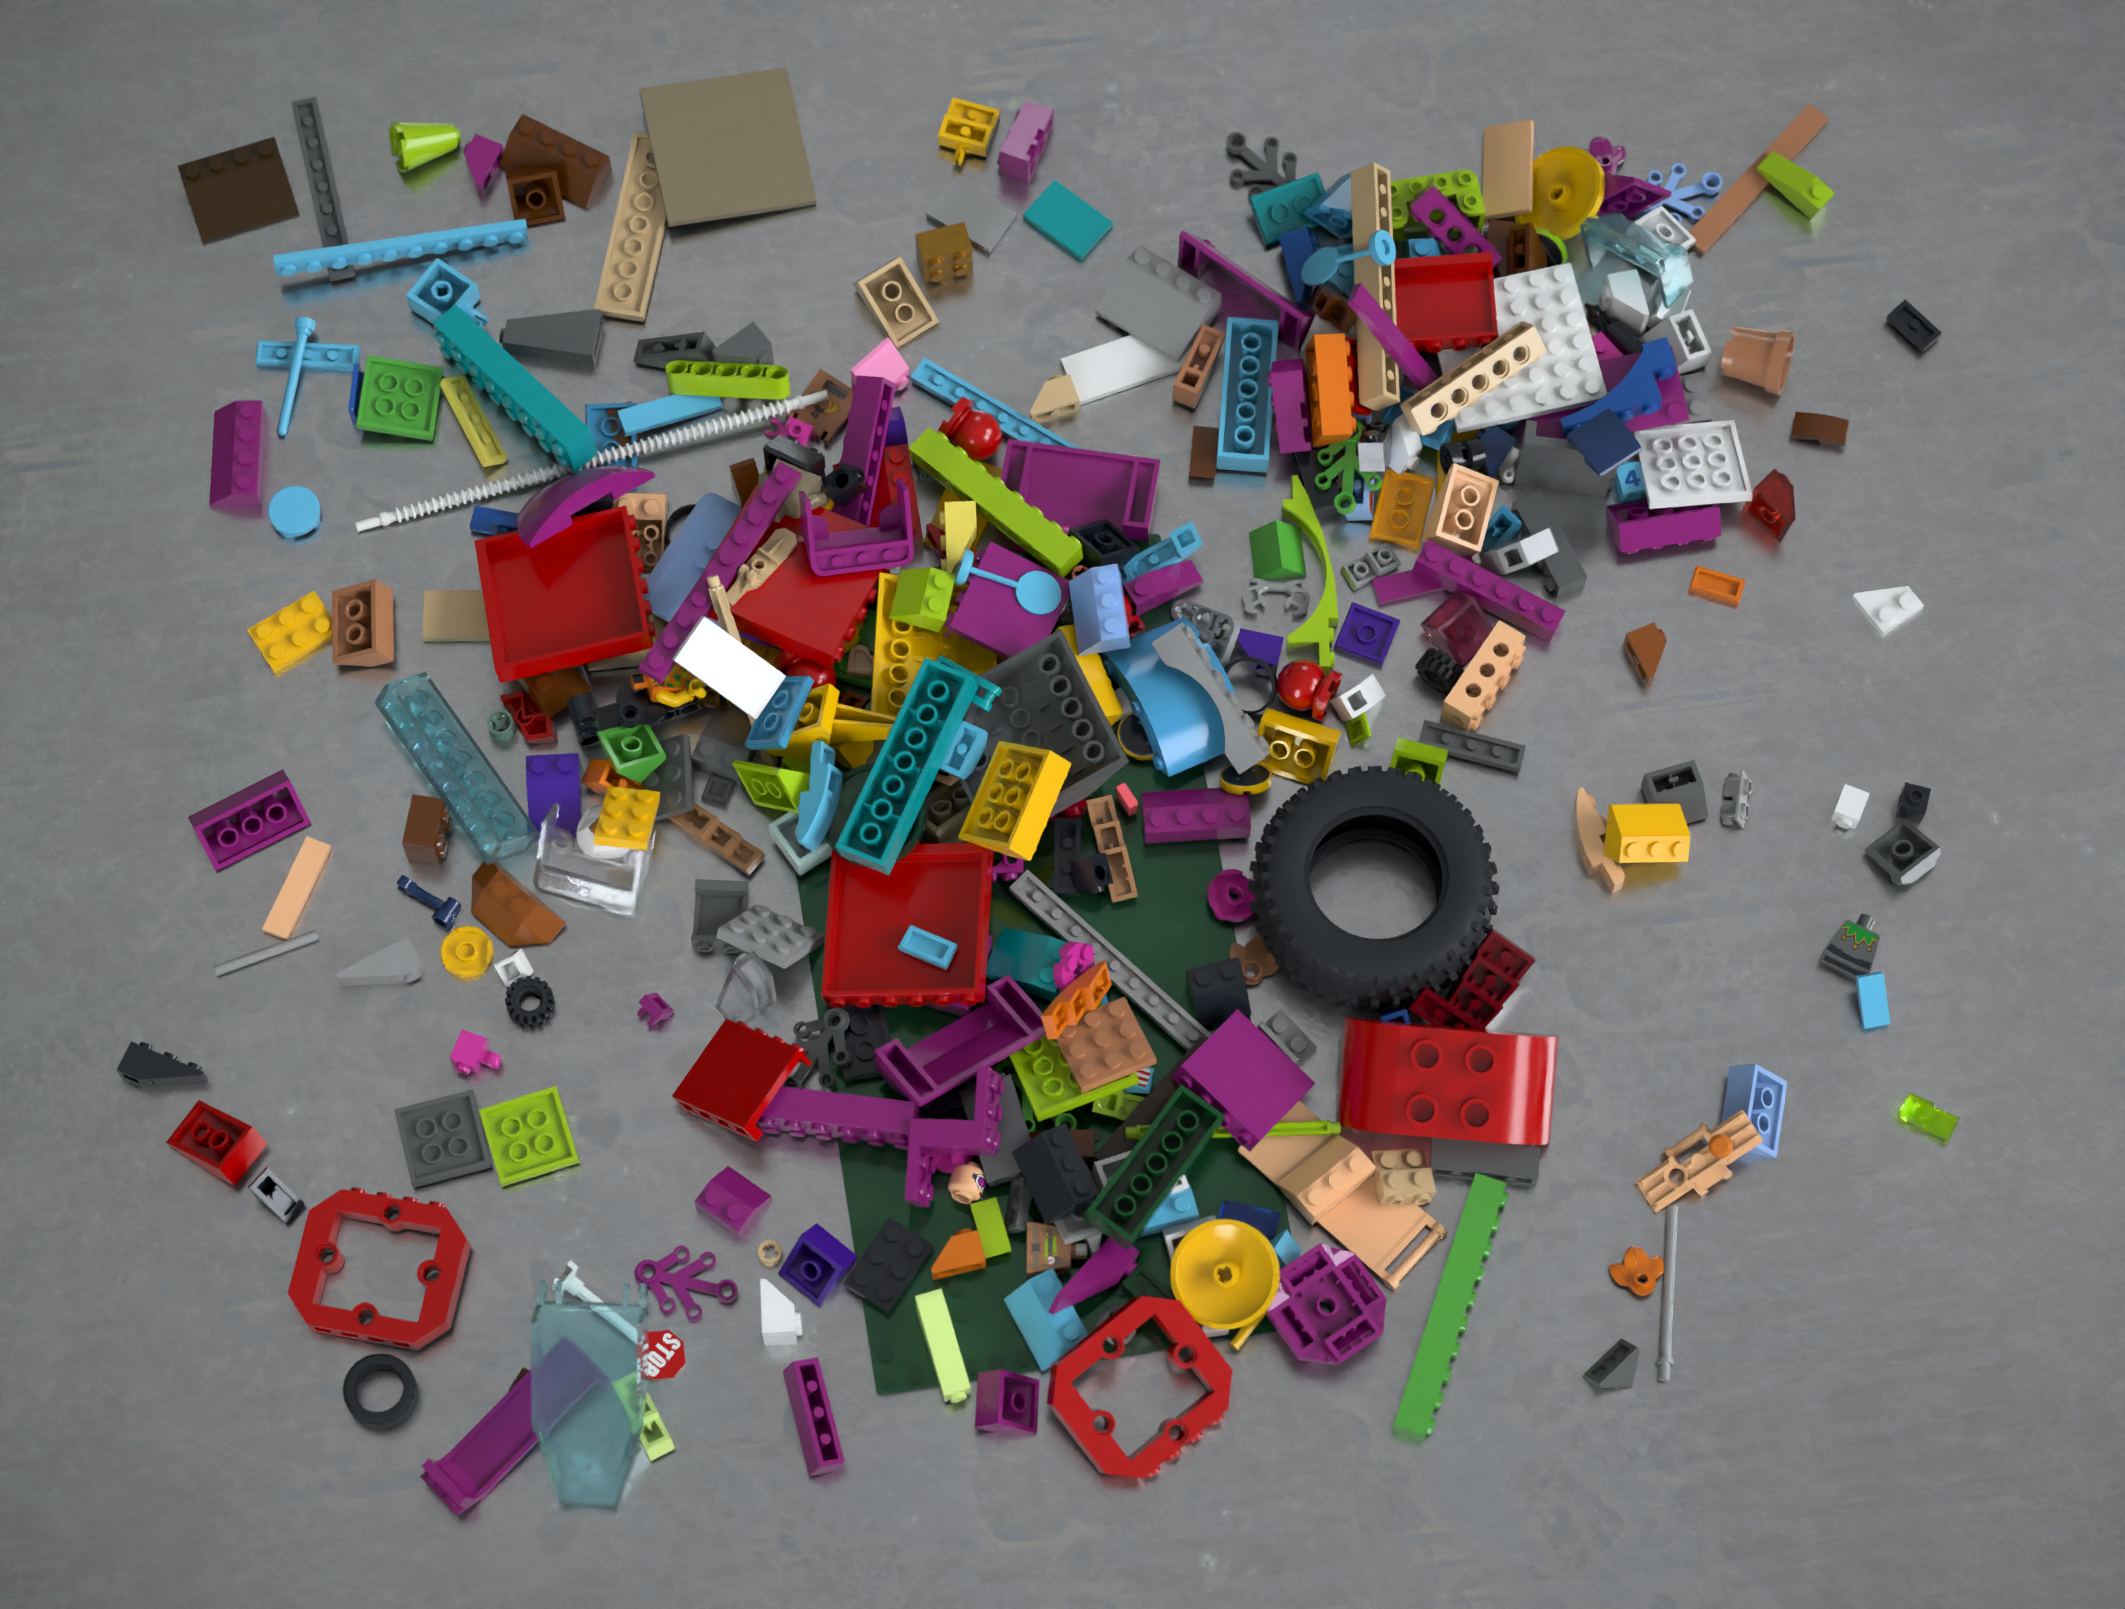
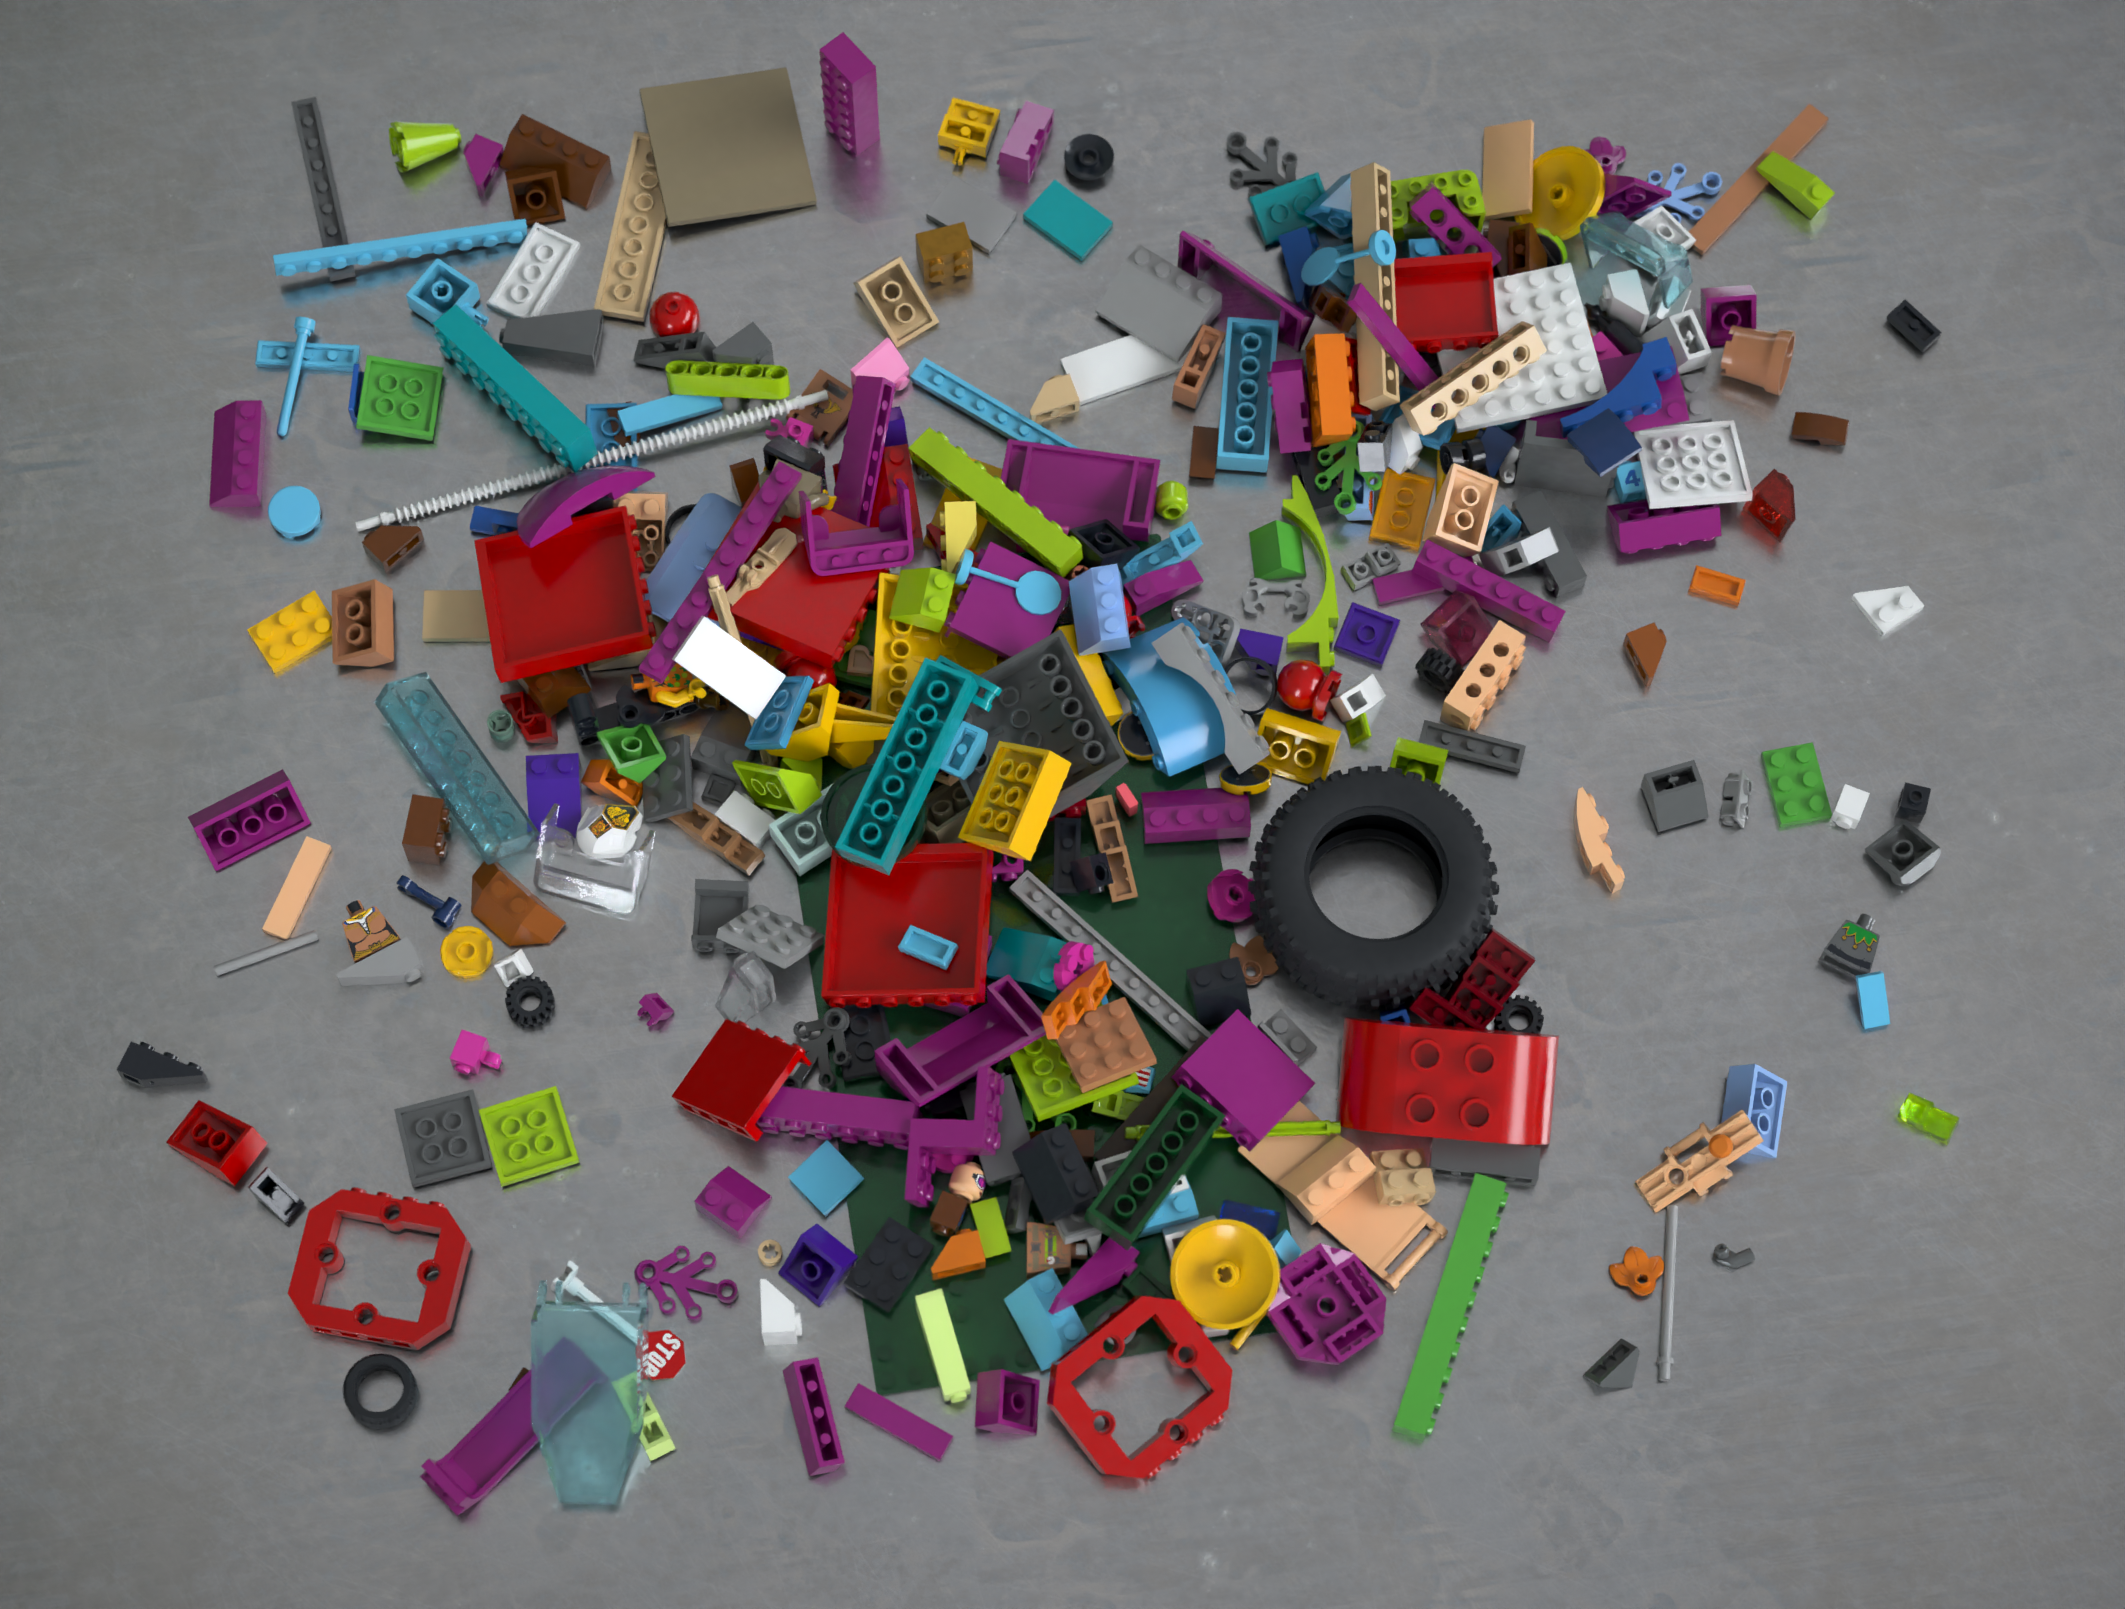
dark brown slope [177,137,299,243] -> none
light yellow plate [440,375,508,467] -> none
yellow plate [594,786,660,850] -> none
medium azure slope [797,740,843,851] -> none
black brick [822,462,868,506] -> none
red tile [937,397,1002,461] -> none
yellow slope [1603,803,1691,863] -> none
none -> torso [342,900,400,963]
none -> reddish brown slope [362,526,424,573]
none -> white tile [487,222,580,319]
none -> red cylinder [649,292,700,337]
none -> white brick [715,790,776,849]
none -> medium azure tile [788,1140,864,1216]
none -> magenta brick [819,32,880,156]
none -> magenta tile [844,1383,953,1461]
none -> reddish brown brick [930,1191,968,1237]
none -> black dish [1064,134,1114,180]
none -> lime head [1155,480,1188,520]
none -> black tyre [1494,995,1544,1034]
none -> magenta slope [1701,285,1757,346]
none -> dark grey arm [1714,1244,1755,1269]
none -> bright green plate [1761,742,1832,828]

